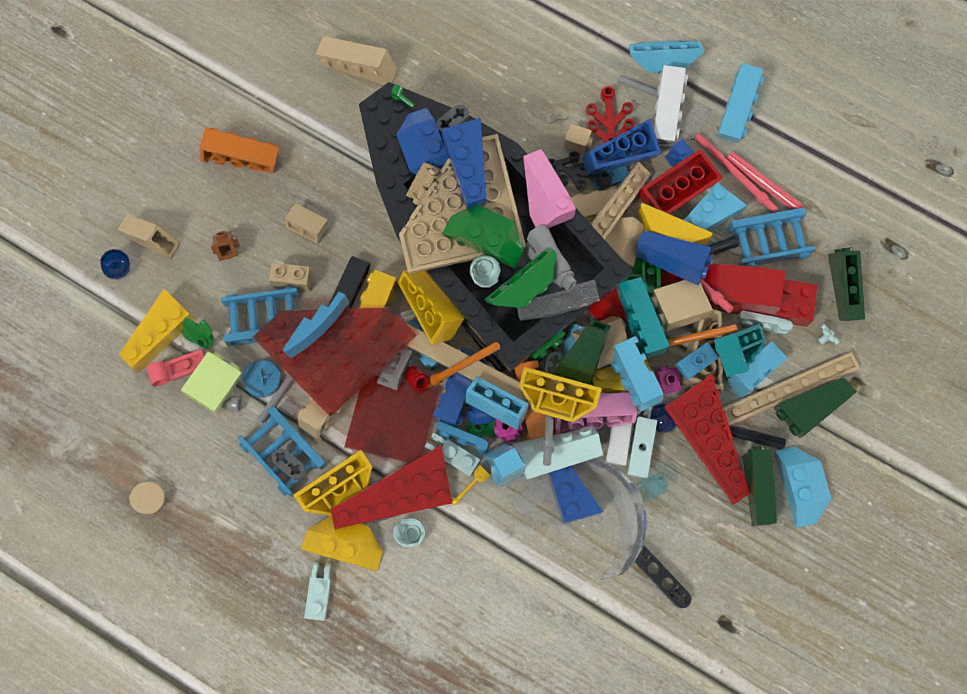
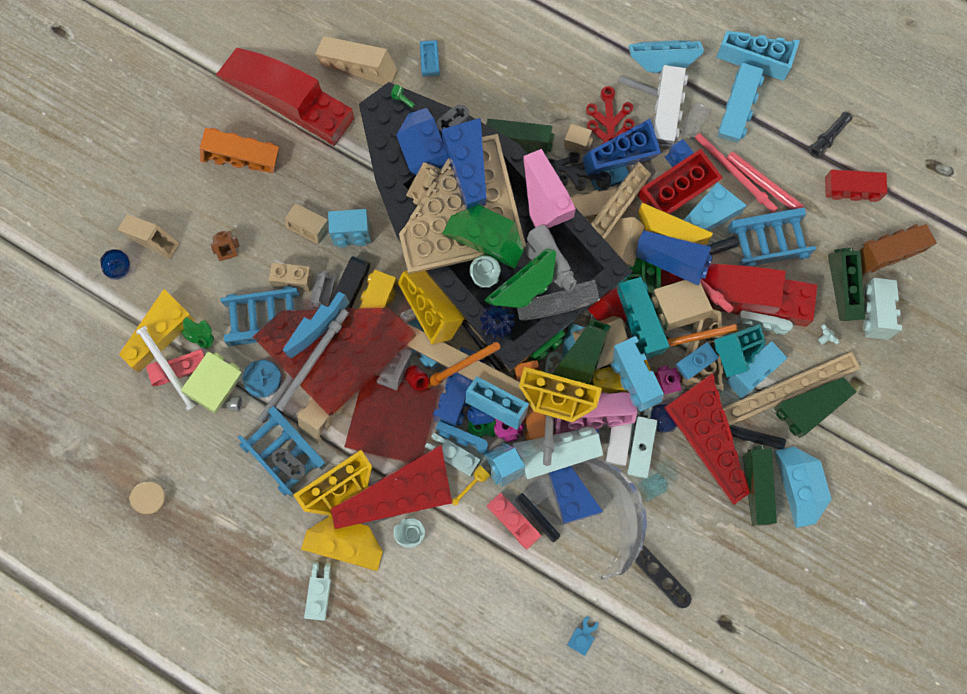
none -> white bar [136,326,197,410]
none -> red slope [216,47,354,146]
none -> light grey bar [276,309,349,411]
none -> light grey hinge [308,271,336,310]
none -> medium azure brick [328,209,371,248]
none -> dark azure plate [420,40,440,77]
none -> clear blue gear [480,305,514,339]
none -> dark green slope [486,118,555,156]
none -> coral plate [487,493,541,550]
none -> black axle [515,493,560,542]
none -> dark azure plate [567,616,599,656]
none -> medium azure wedge [716,31,800,81]
none -> black pin [808,112,853,158]
none -> red brick [825,170,887,202]
none -> dark orange wedge [860,224,937,277]
none -> light aqua wedge [863,278,902,340]

